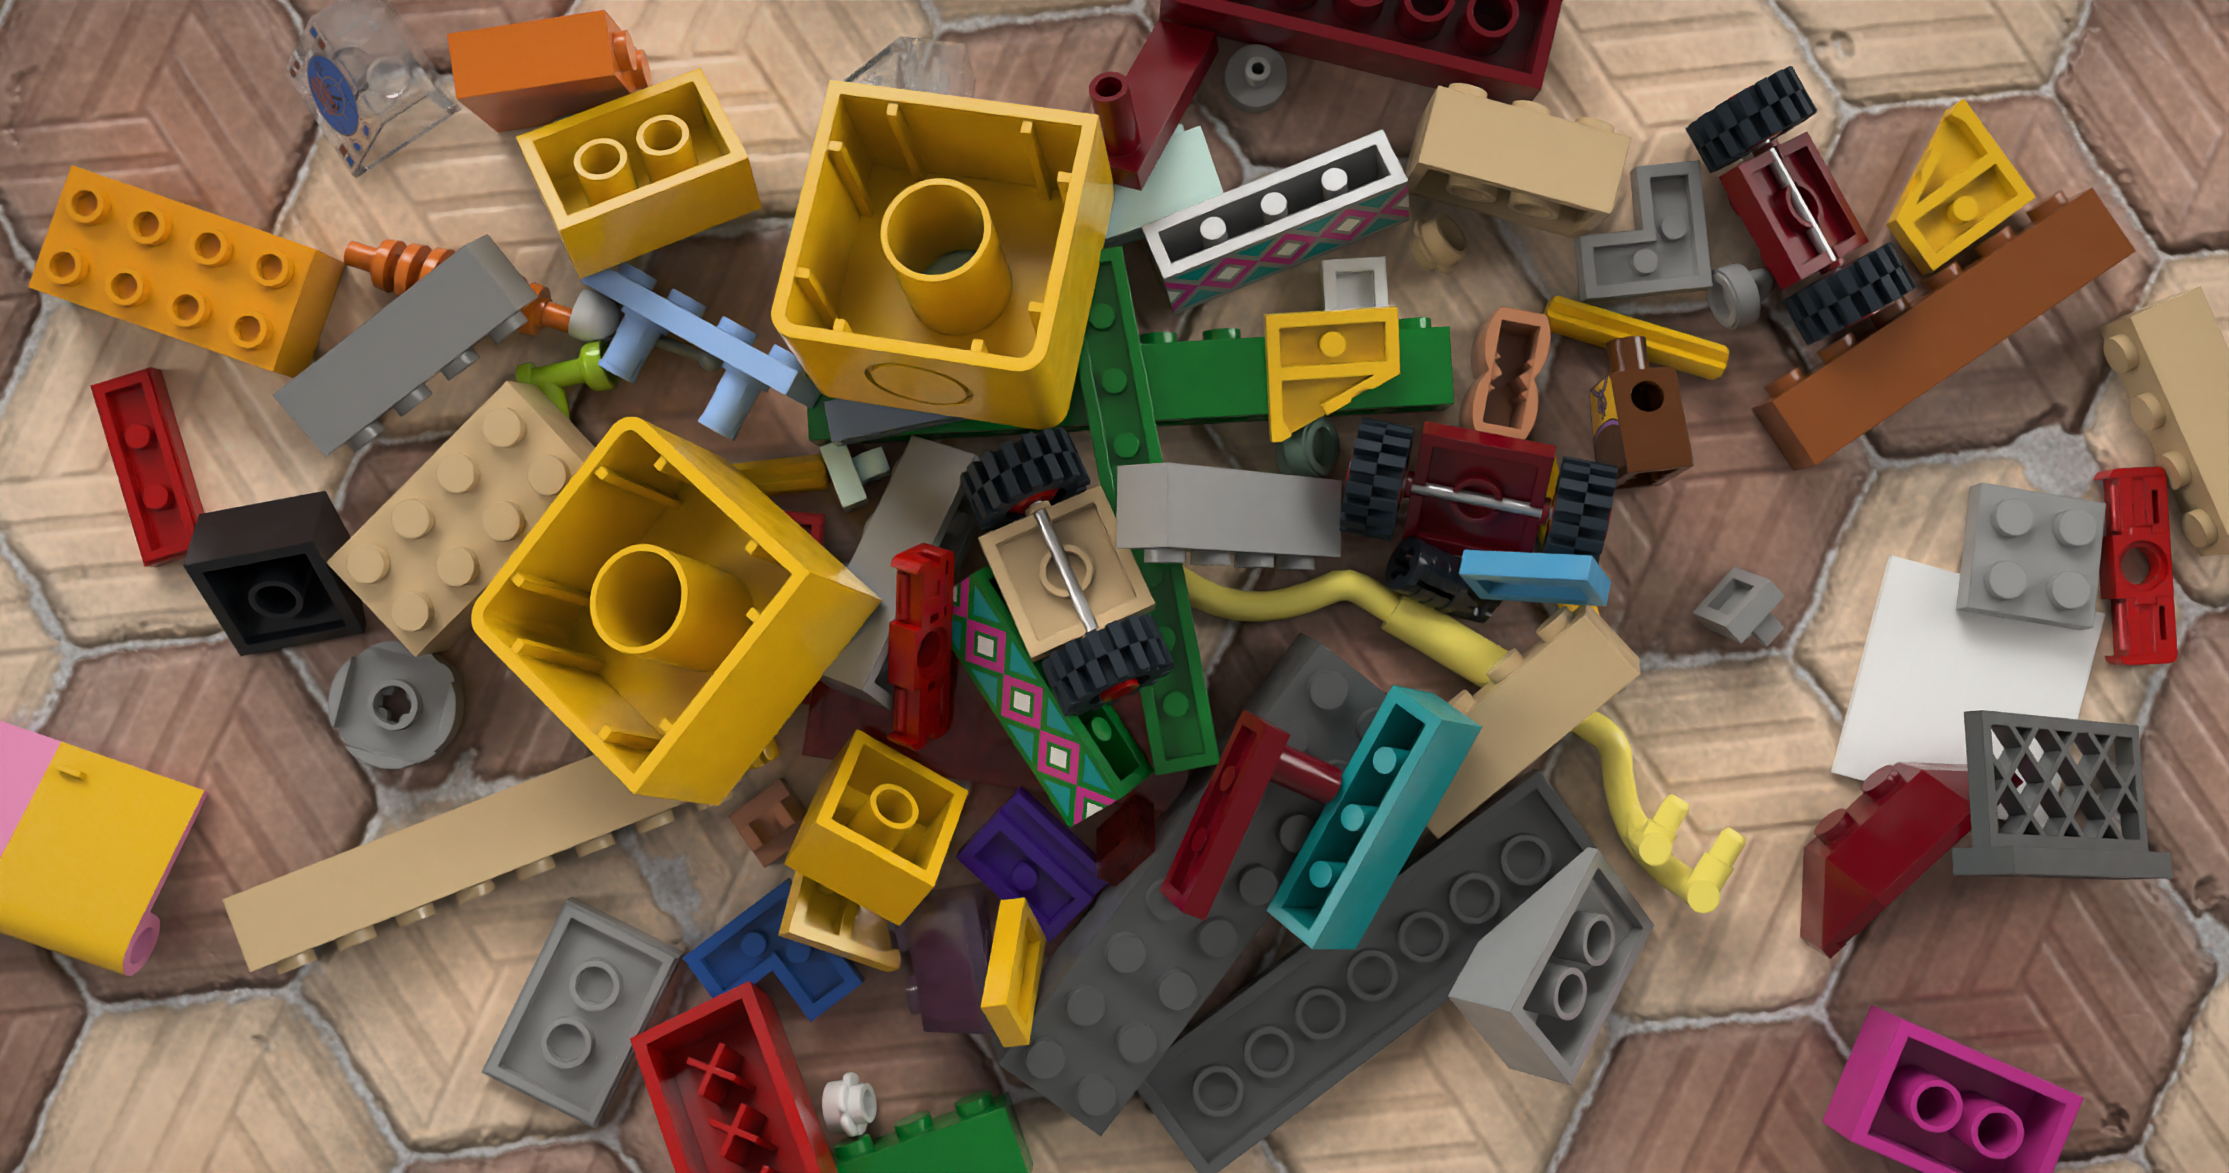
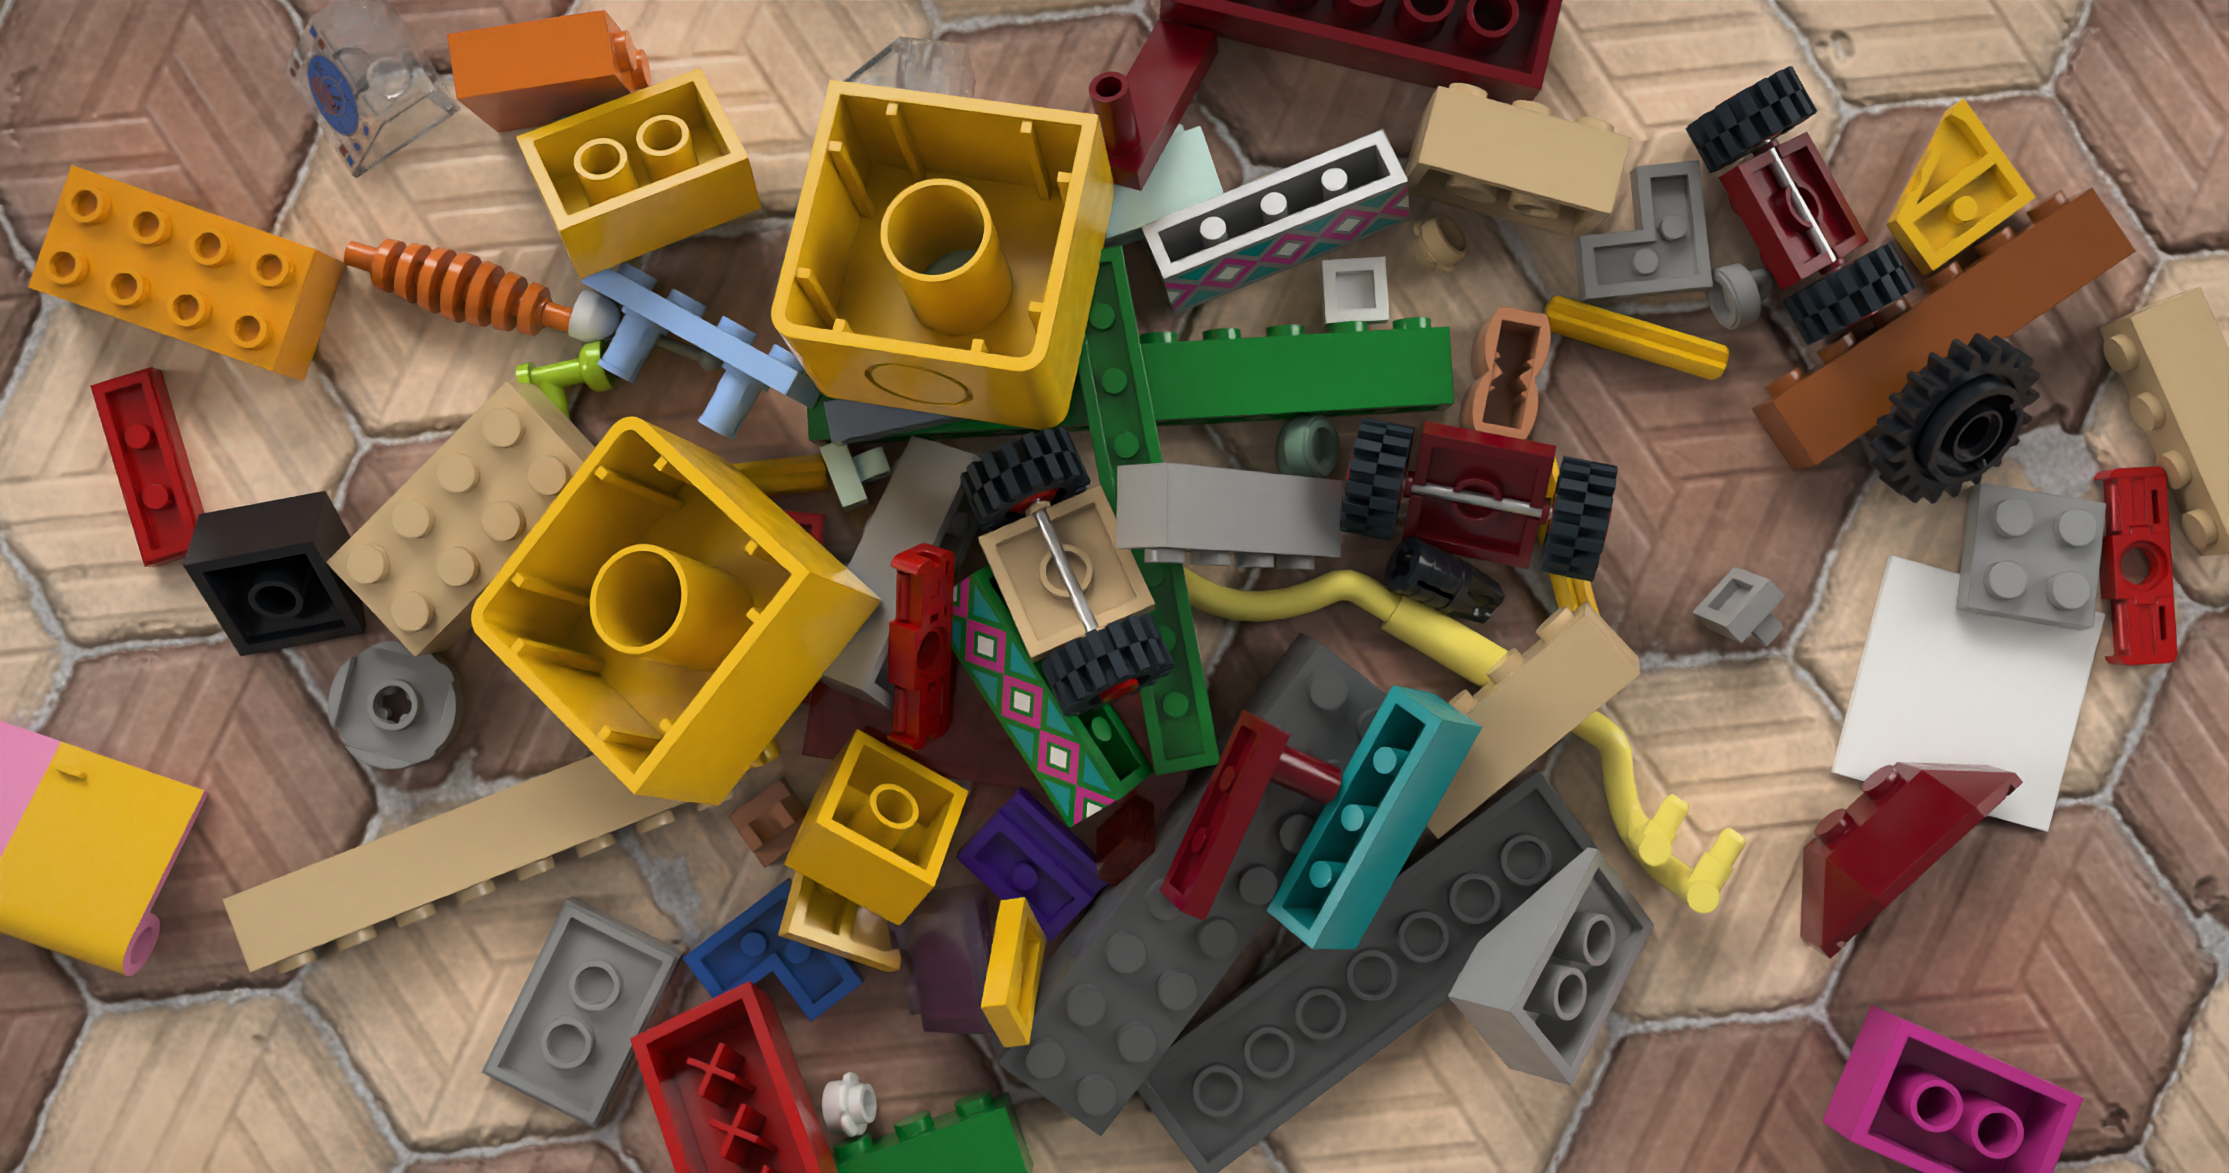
light grey brick [273,234,538,457] -> none
light grey tile [1223,44,1288,114] -> none
yellow wing [1263,306,1400,443] -> none
dark azure tile [1459,550,1611,606] -> none
reddish brown torso [1589,336,1694,490] -> none
dark grey fence [1952,710,2173,880] -> none
none -> black gear [1870,333,2040,504]

